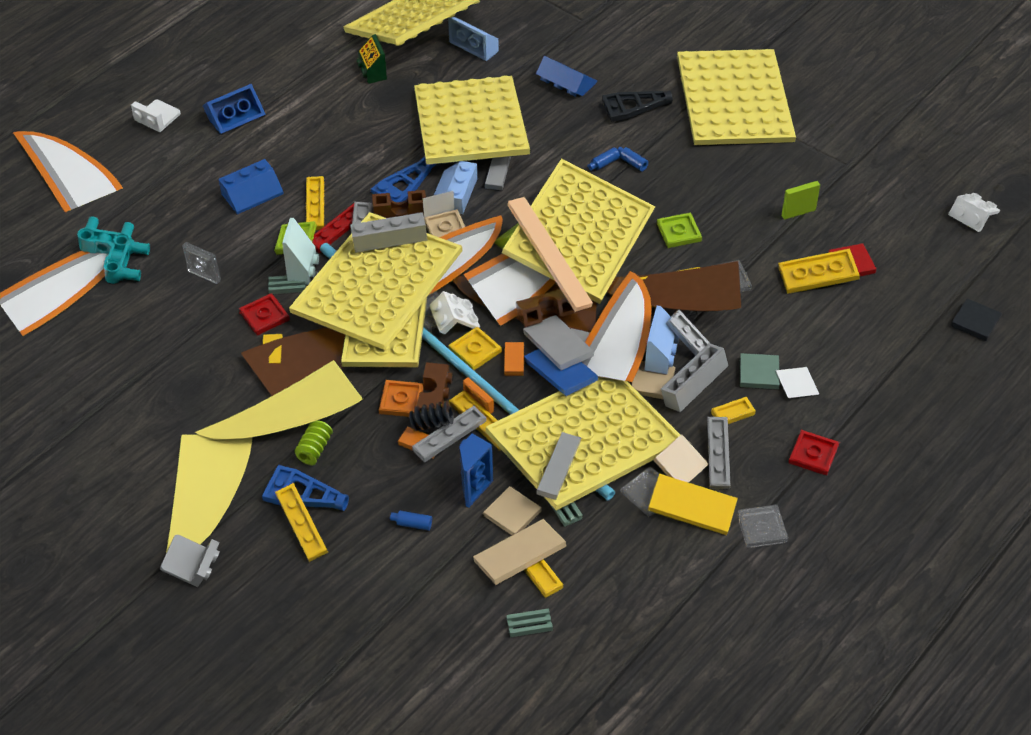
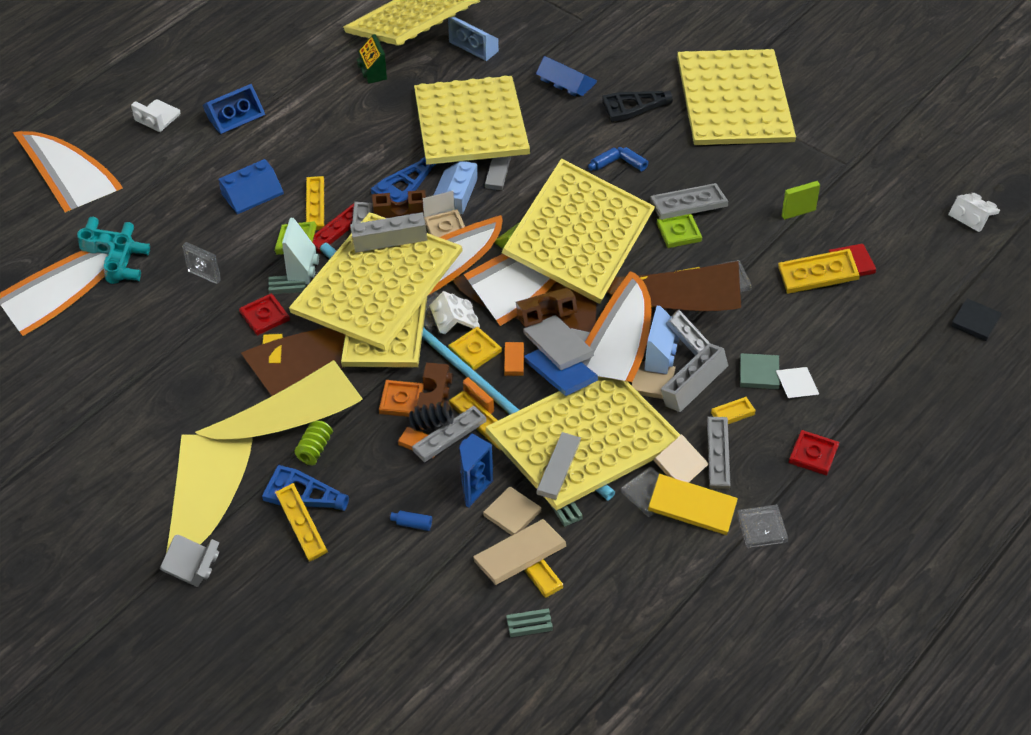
light nougat tile [507,197,593,312] -> none
none -> light grey tile [650,183,728,219]

